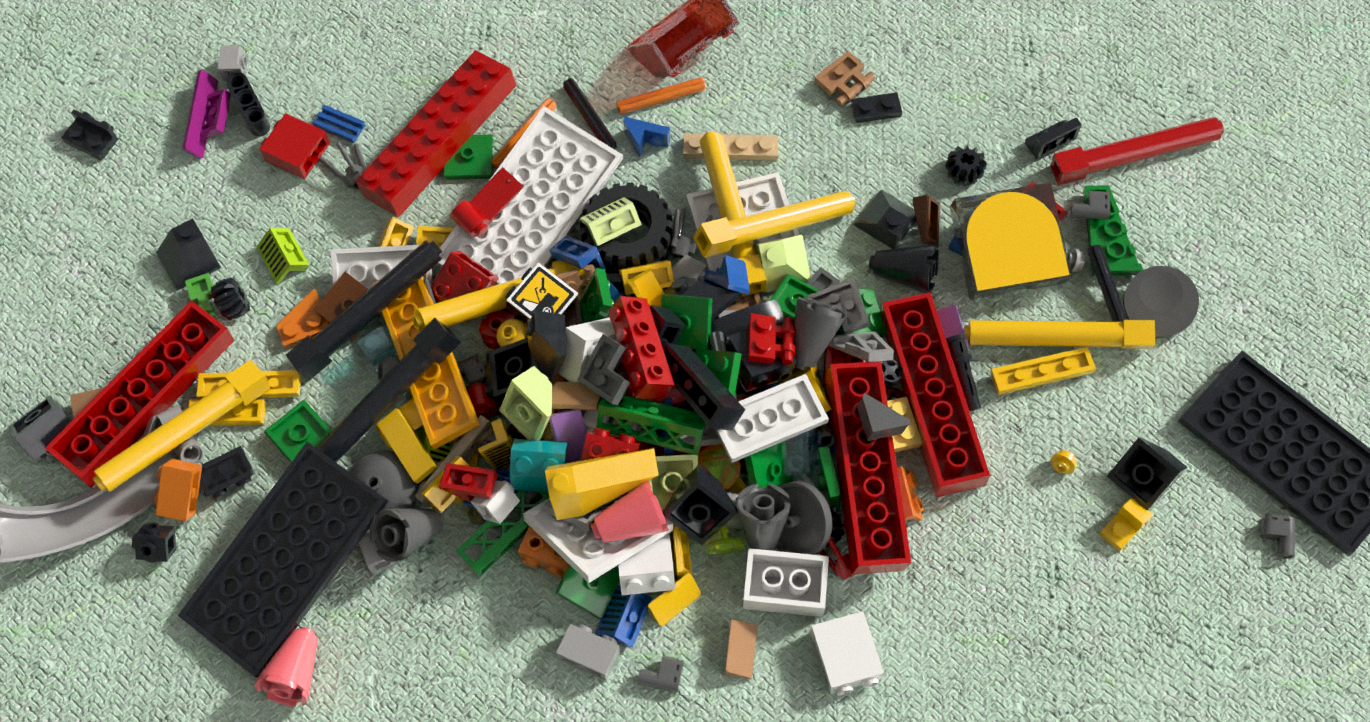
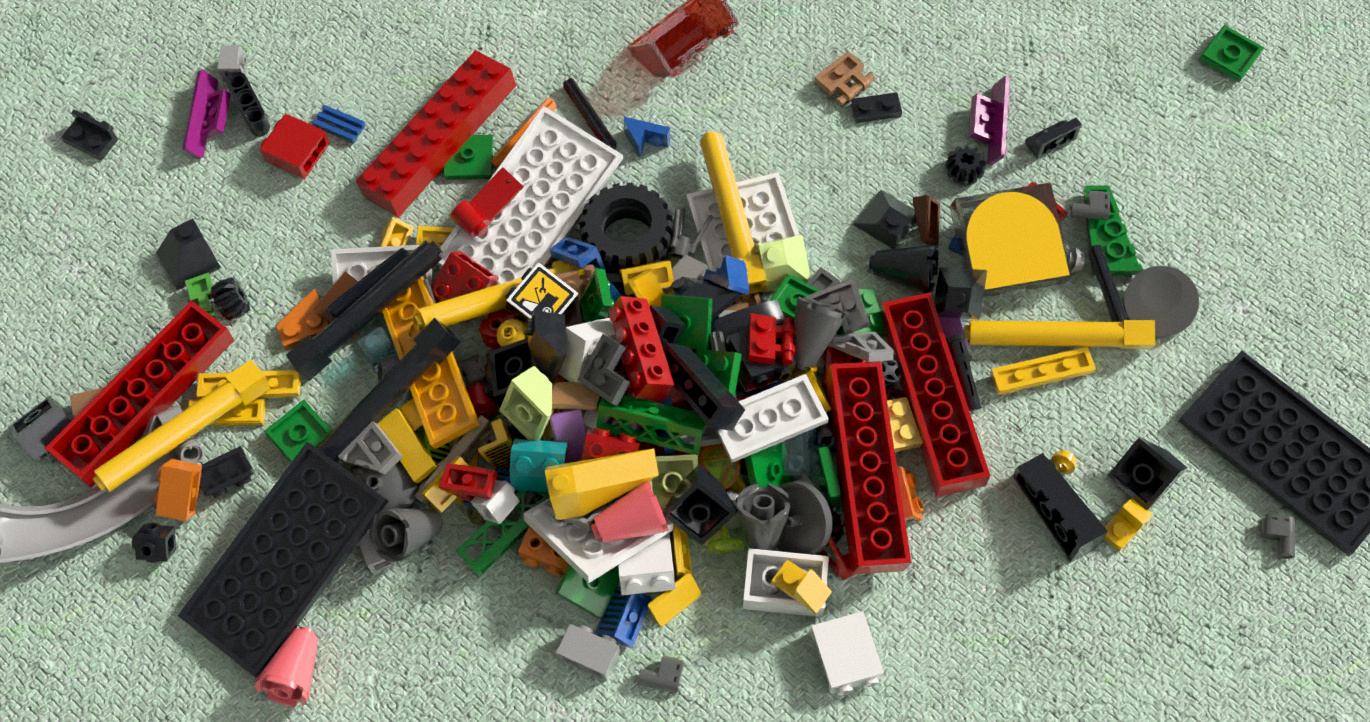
lime panel [256,228,309,284] -> none
dark grey plant [319,142,366,189] -> none
yellowish green panel [580,197,642,246] -> none
orange axle [616,77,706,114] -> none
tan plate [683,133,778,161] -> none
yellow brick [693,191,855,258] -> none
slope [725,619,758,679] -> none
dark grey slope [857,394,911,441] -> none
red brick [1050,117,1224,186] -> none
none -> black axle [327,248,409,317]
none -> light grey wing [338,421,403,475]
none -> yellow slope [771,559,832,614]
none -> black slope [934,267,987,320]
none -> bracket [969,76,1010,166]
none -> black wedge [1013,453,1108,563]
none -> green plate [1199,25,1265,83]

